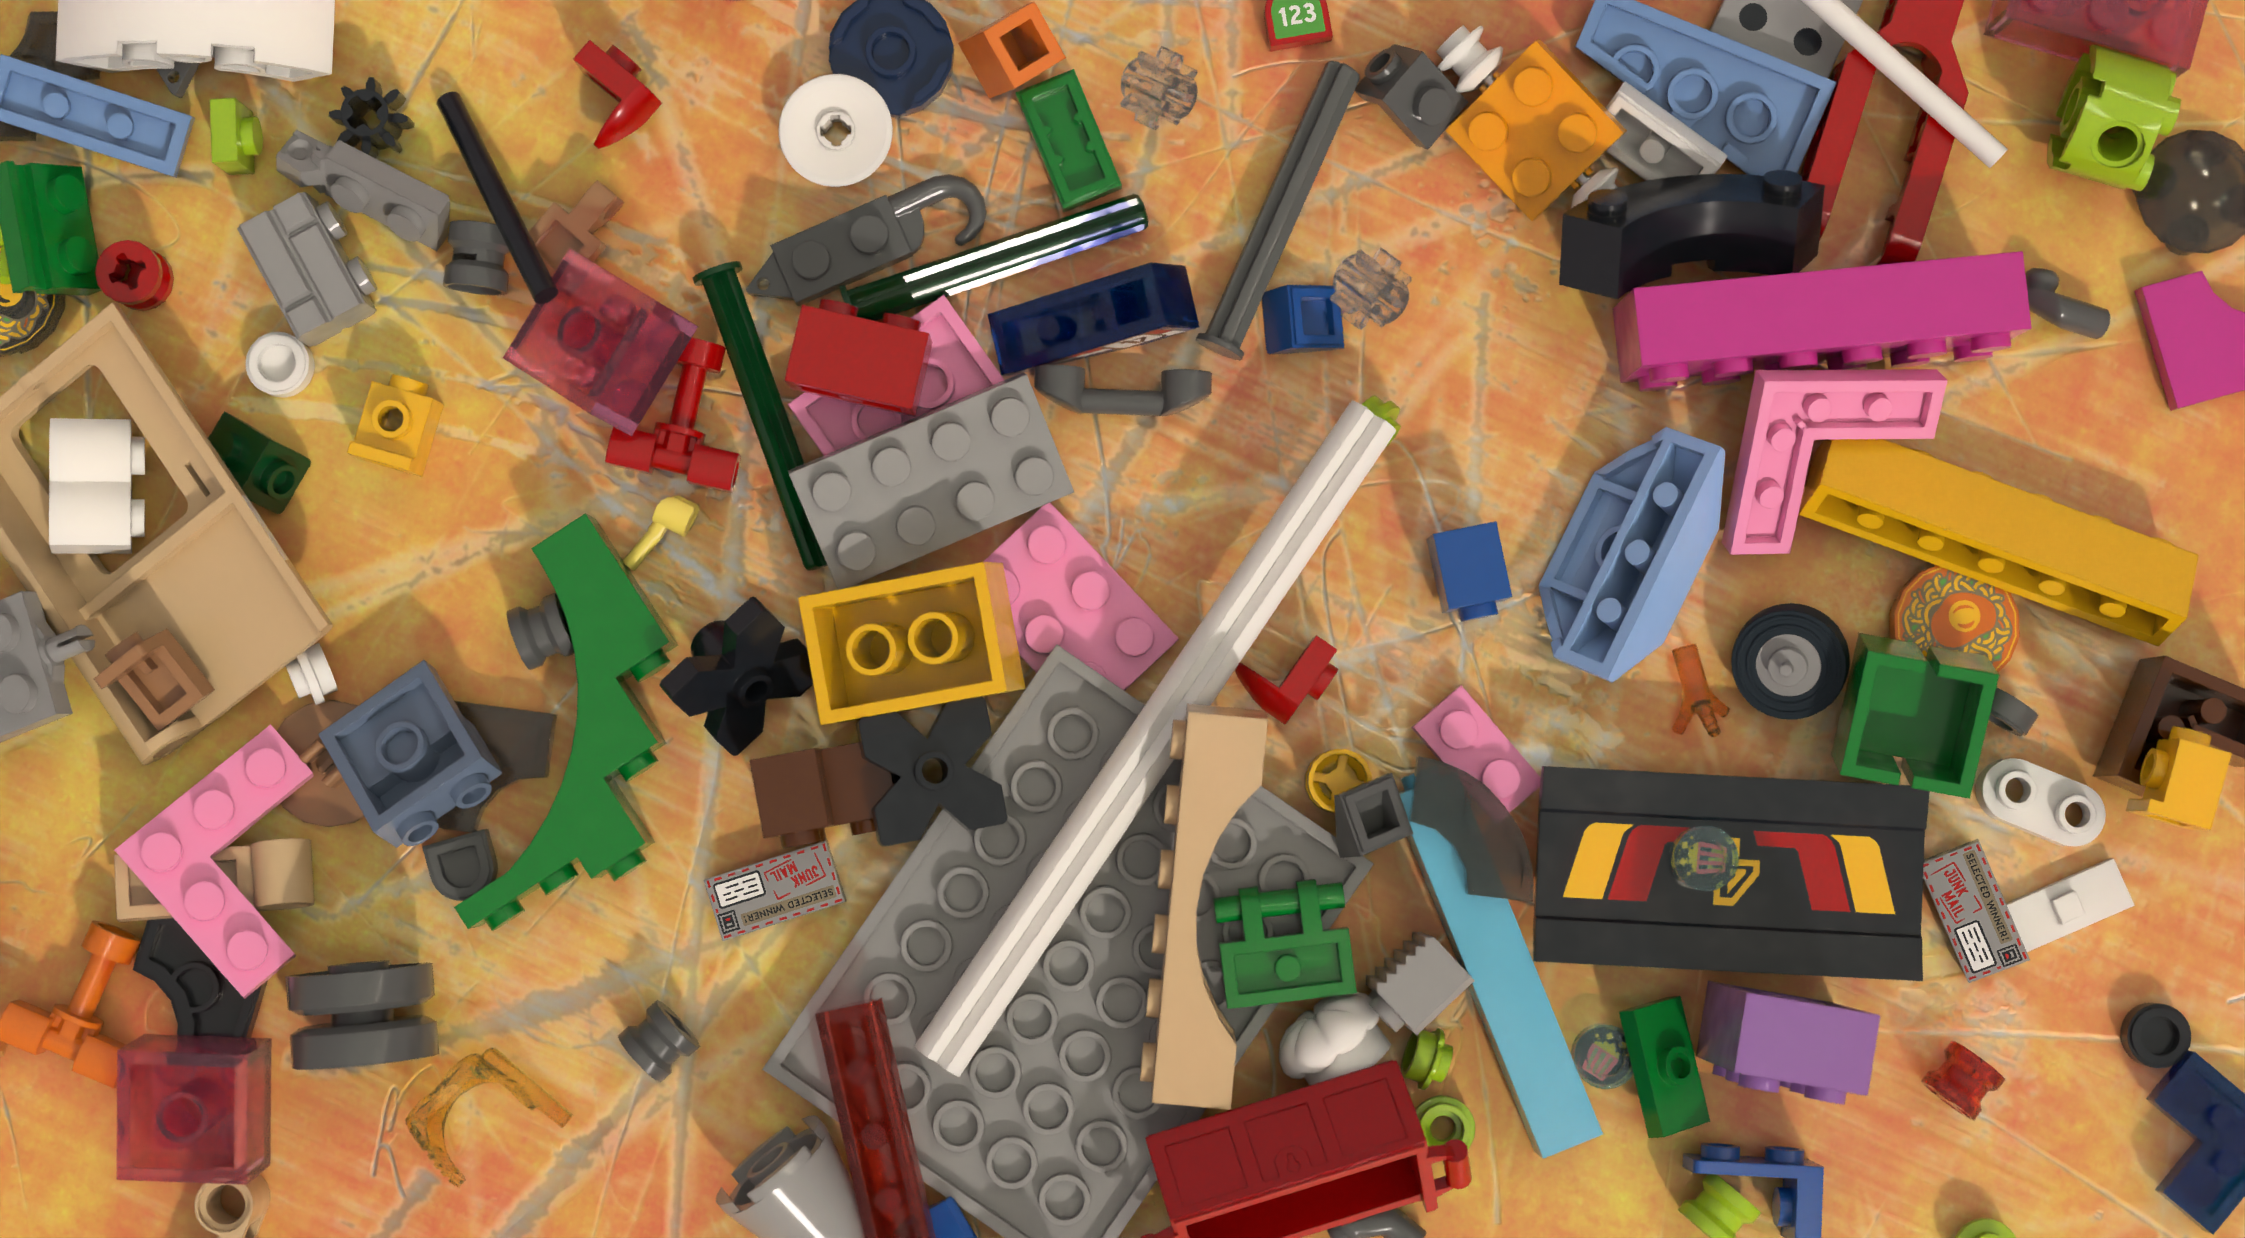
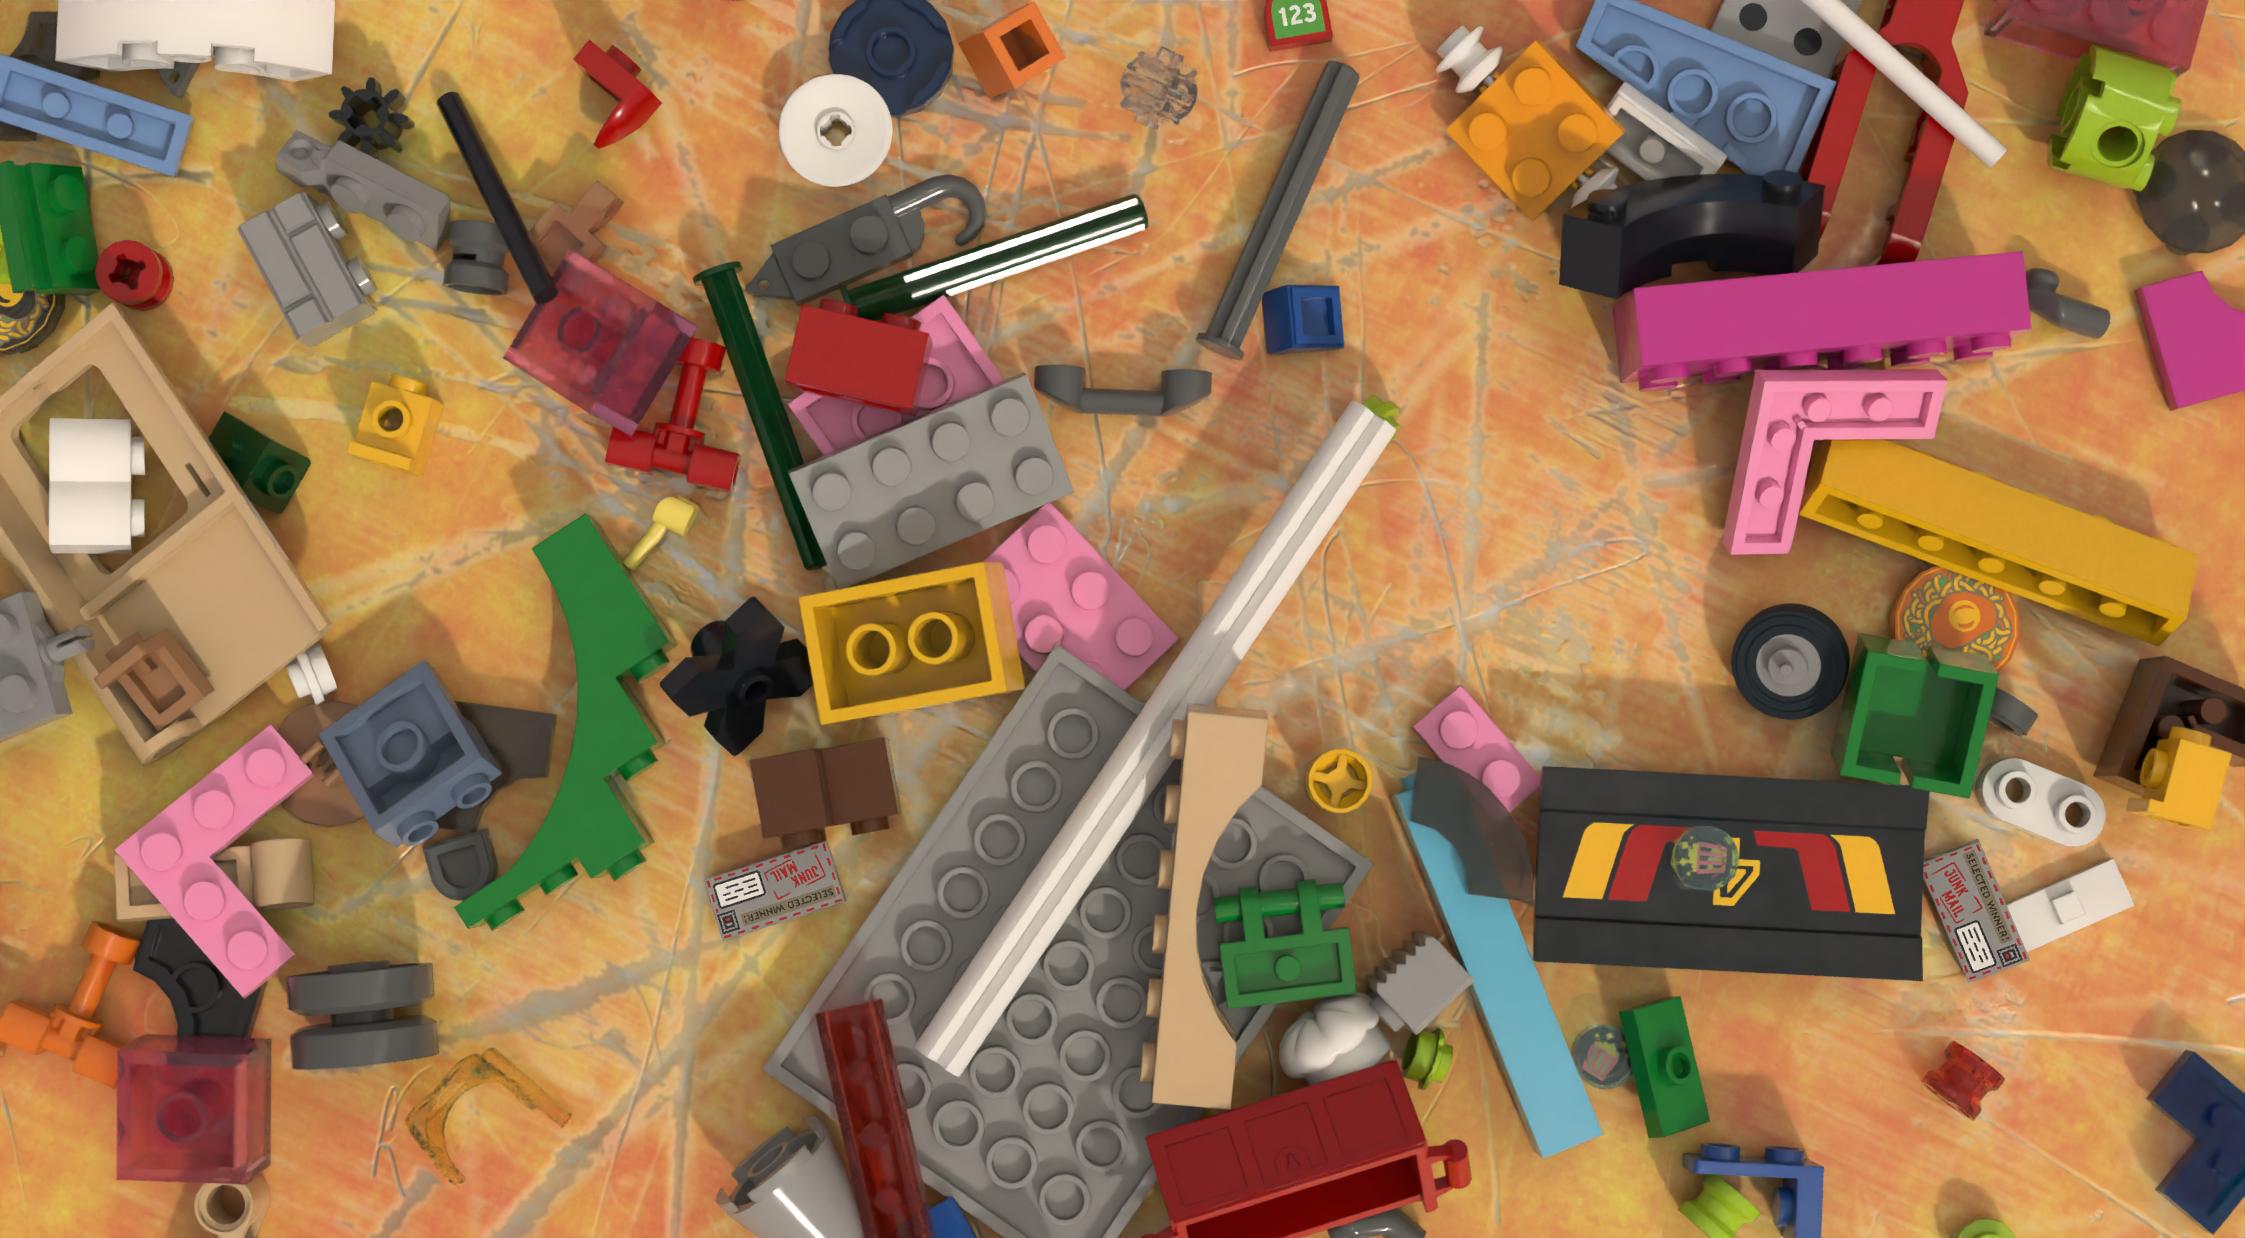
lime plate [210,98,263,175] -> none
white tile [246,332,315,398] -> none
dark grey wheel [506,593,575,670] -> none
dark grey wheel [618,1000,700,1082] -> none
black plant [856,697,1007,846] -> none
clear blue slope [988,262,1199,376] -> none
green plate [1015,69,1122,213] -> none
red plate [1235,635,1339,725] -> none
clear gear [1330,248,1412,330] -> none
dark grey slope [1334,773,1413,858] -> none
dark grey bracket [1355,44,1468,150] -> none
lime plate [1415,1095,1475,1149] -> none
blue brick [1427,521,1512,622] -> none
light blue wedge [1538,427,1725,683] -> none
clear orange bar [1672,644,1730,737] -> none
medium lavender brick [1696,981,1880,1104] -> none
black tile [2120,1003,2191,1068] -> none

